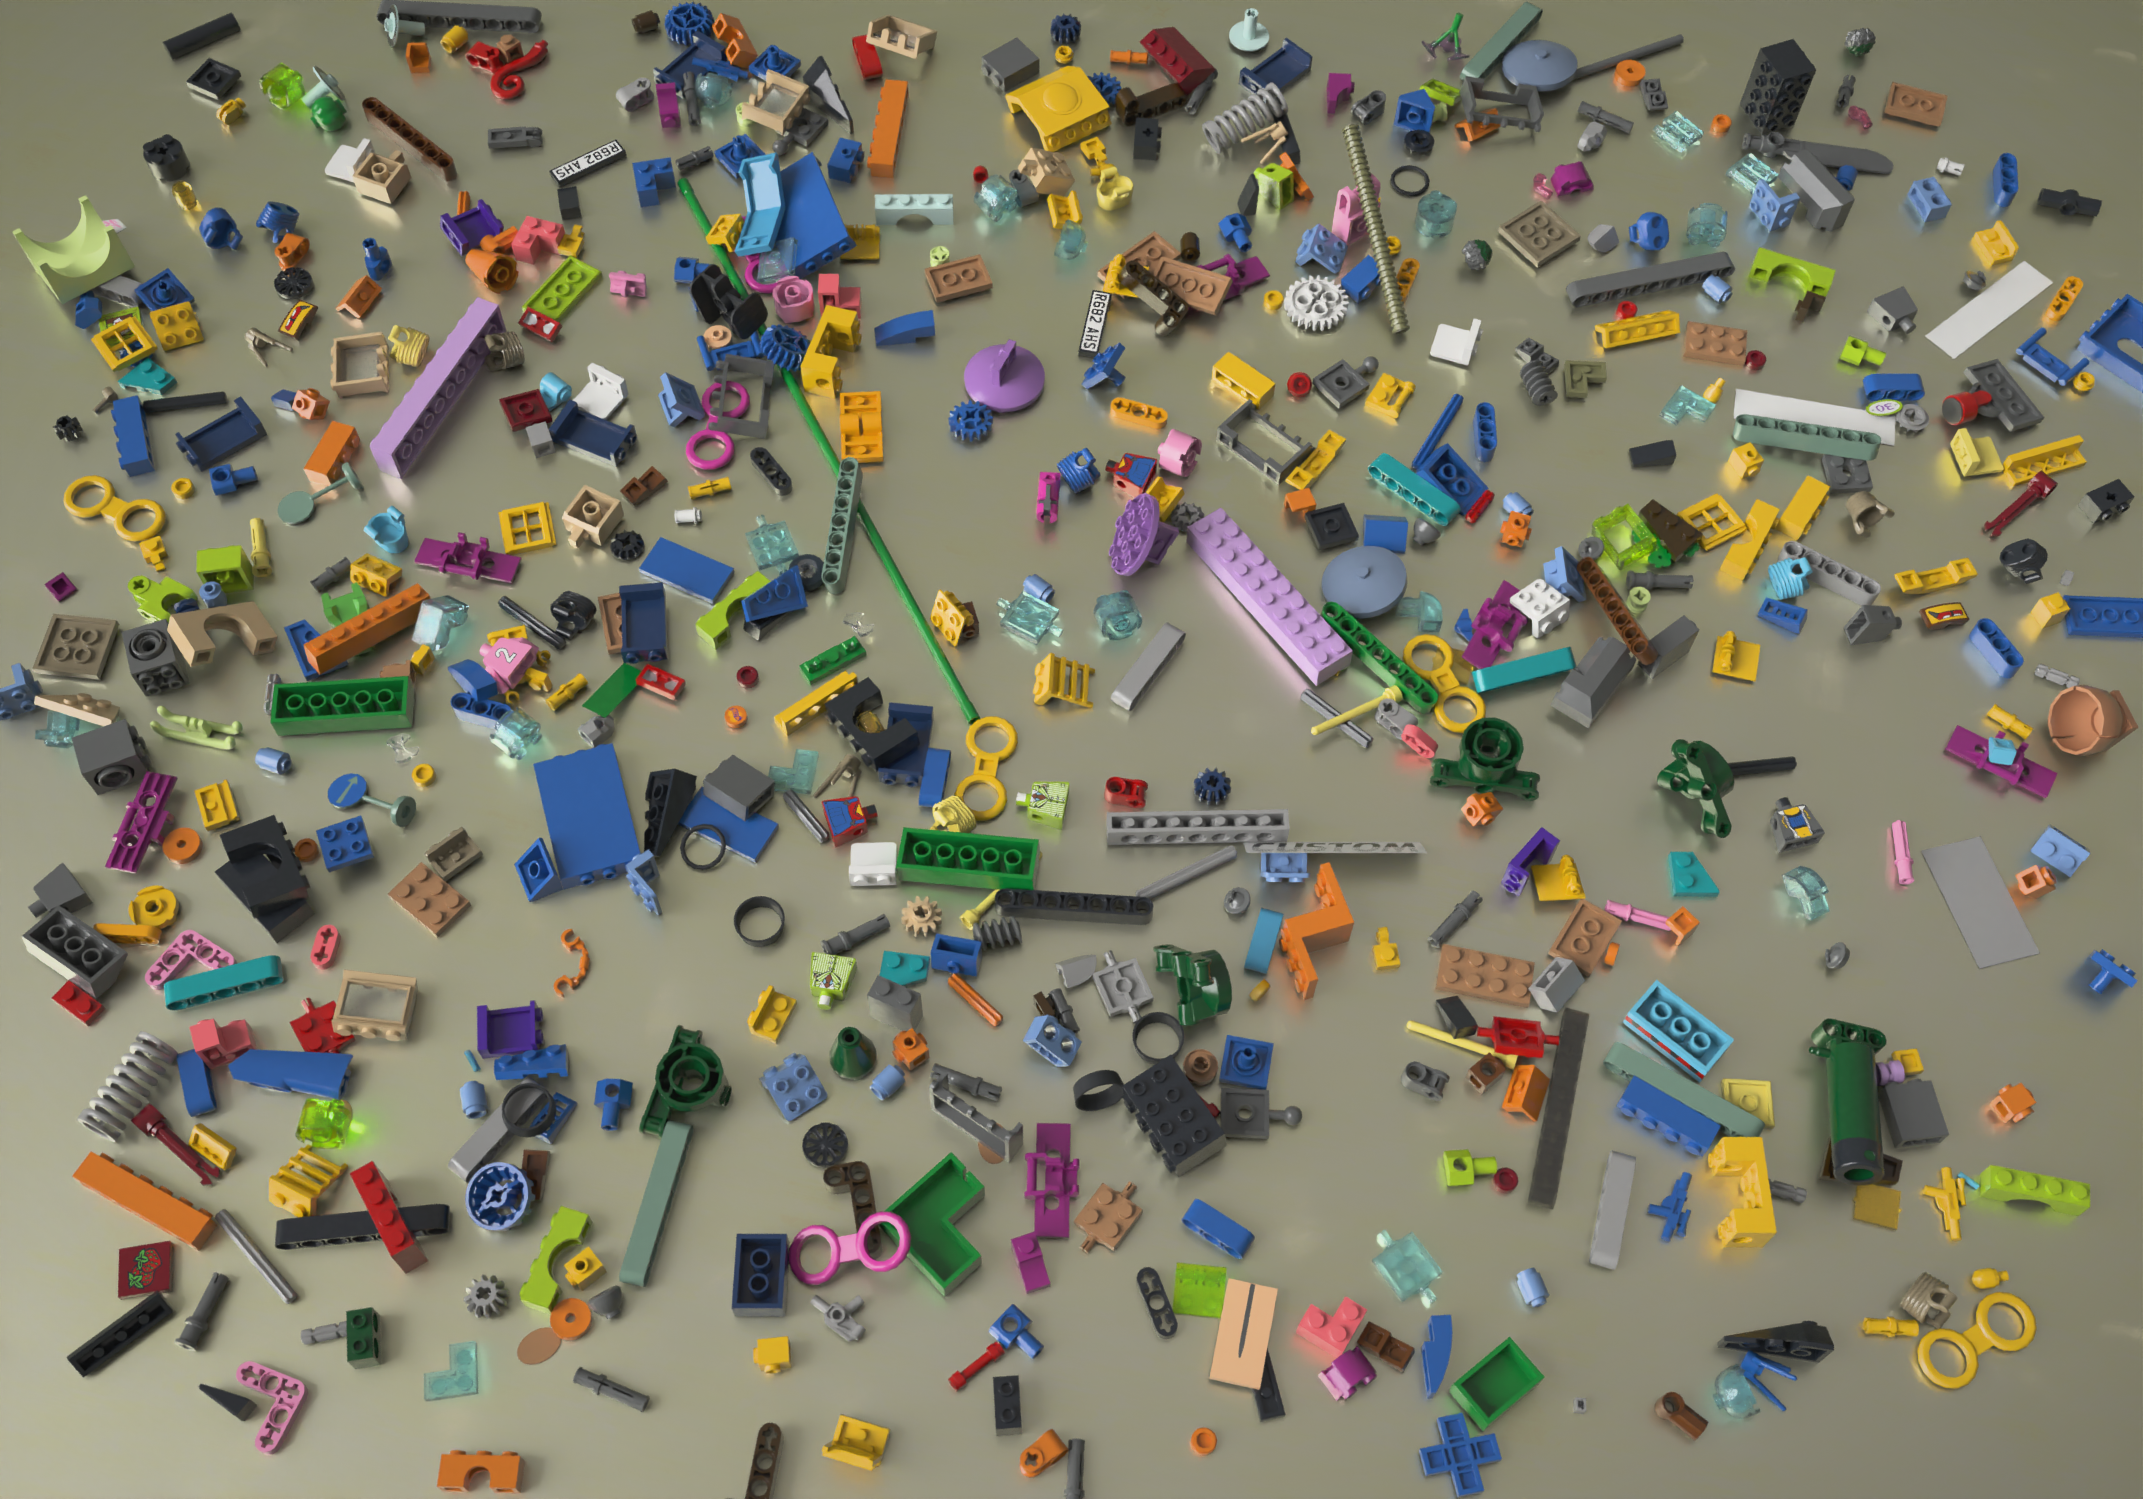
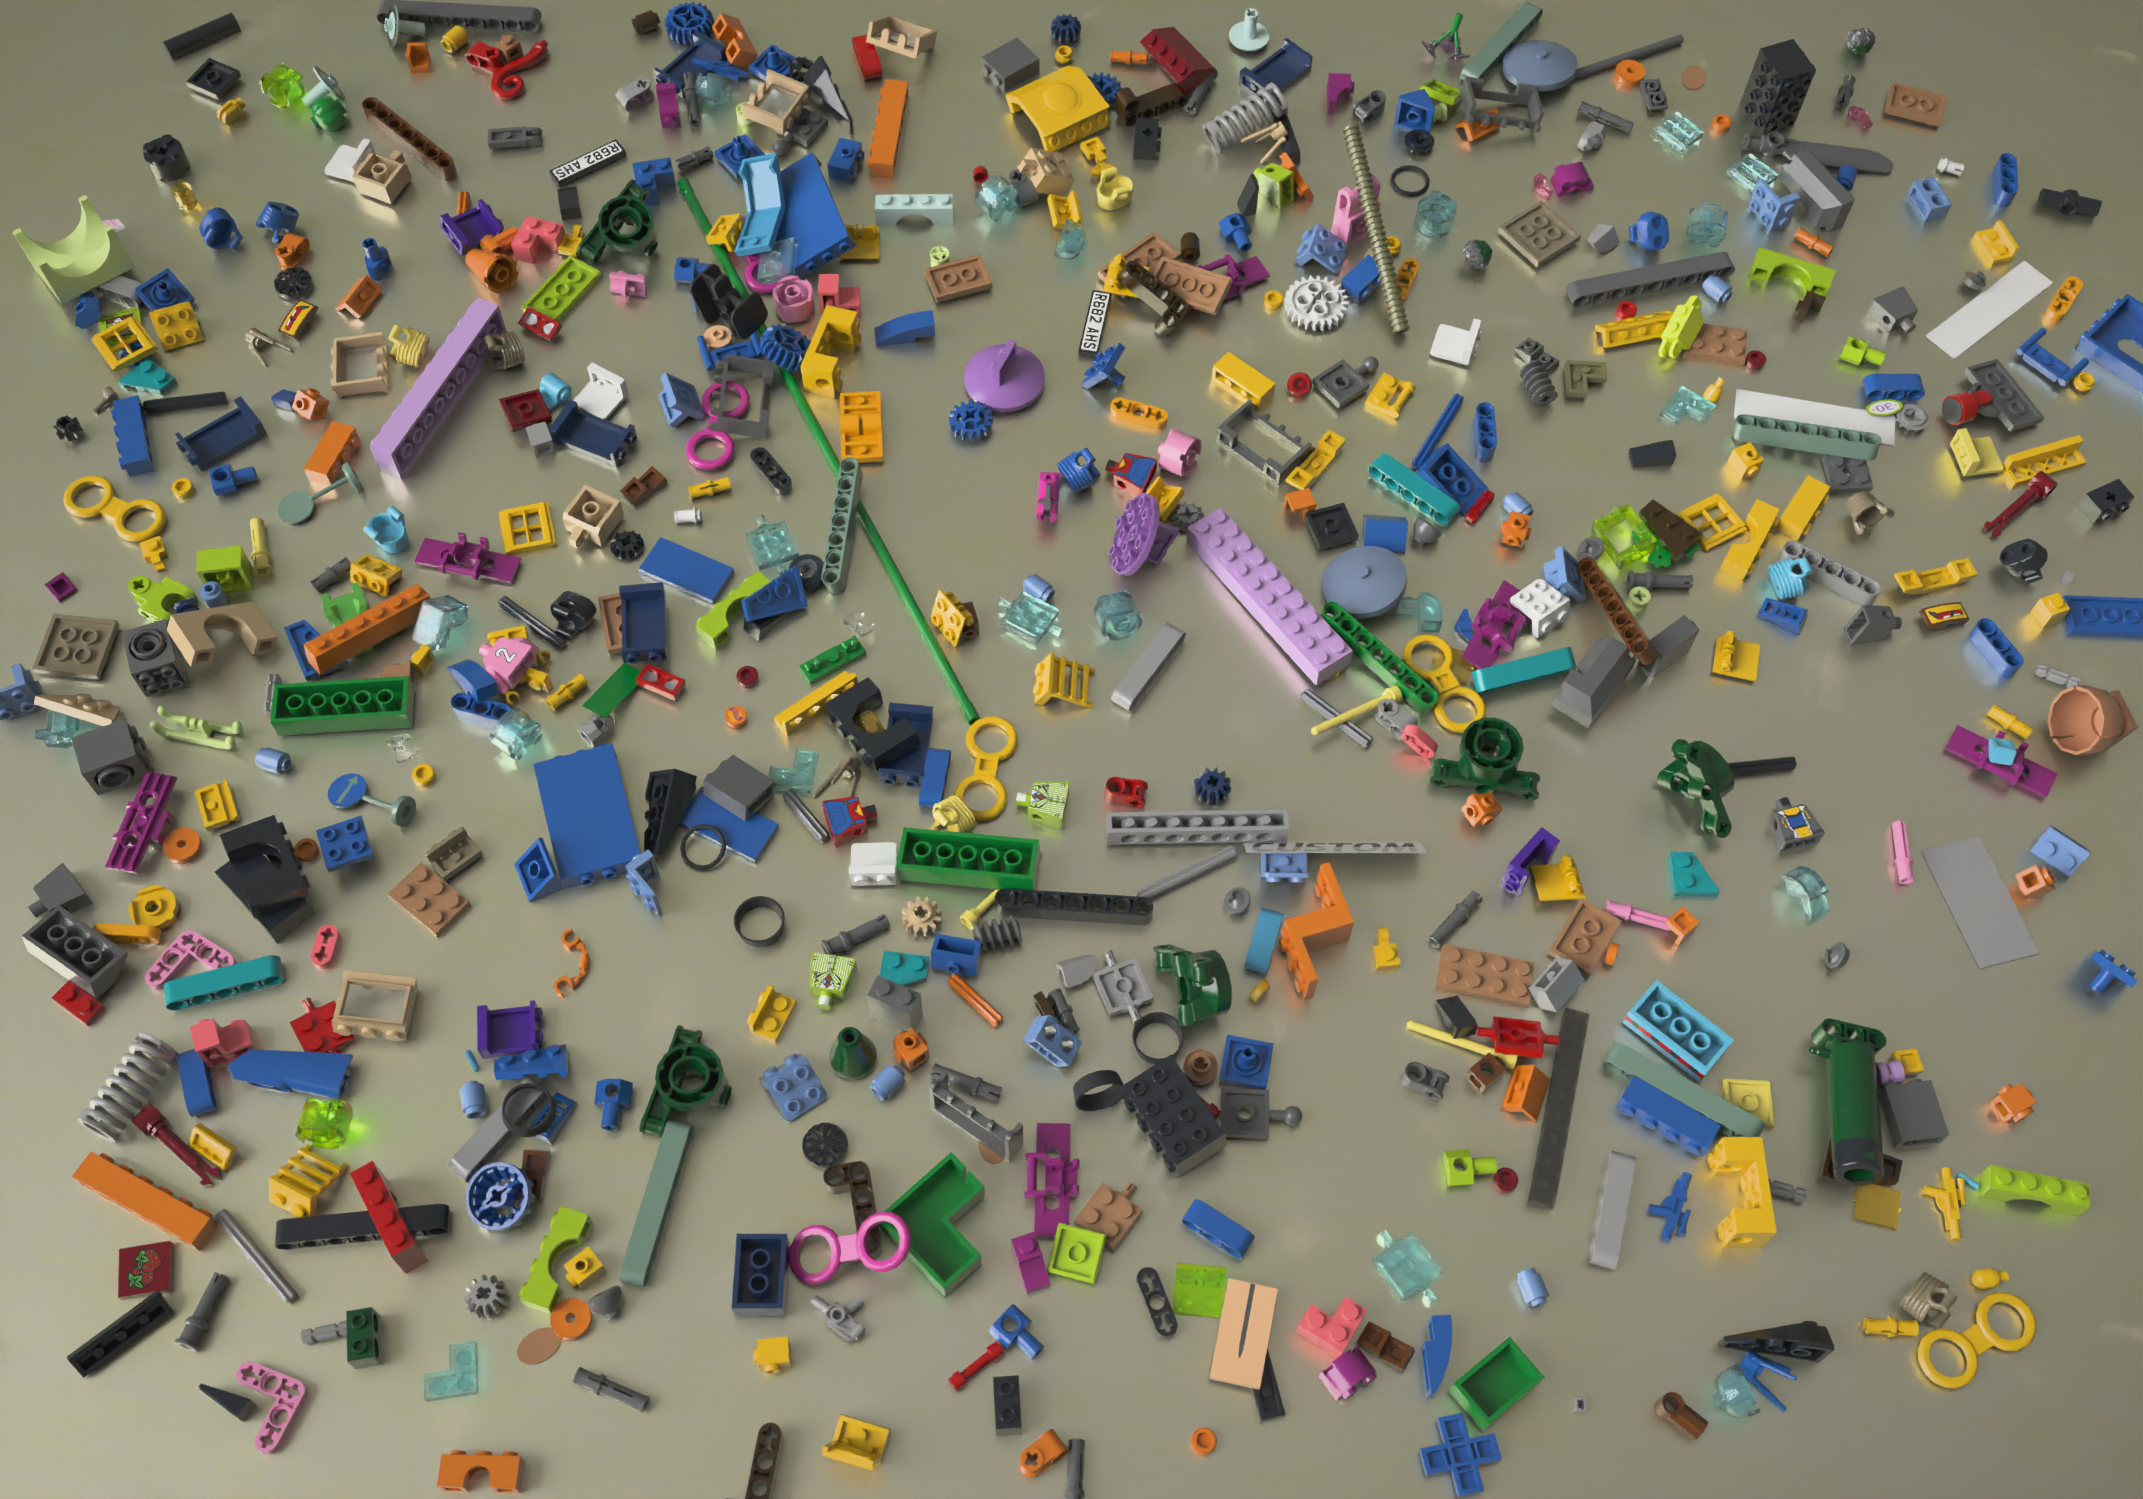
none -> dark green piece [576,179,658,265]
none -> black gear [789,56,813,84]
none -> lime tile [1047,1223,1107,1284]
none -> neon yellow hinge [1659,296,1703,358]
none -> medium nougat sticker [1682,66,1706,89]
none -> orange pin [1794,227,1834,257]

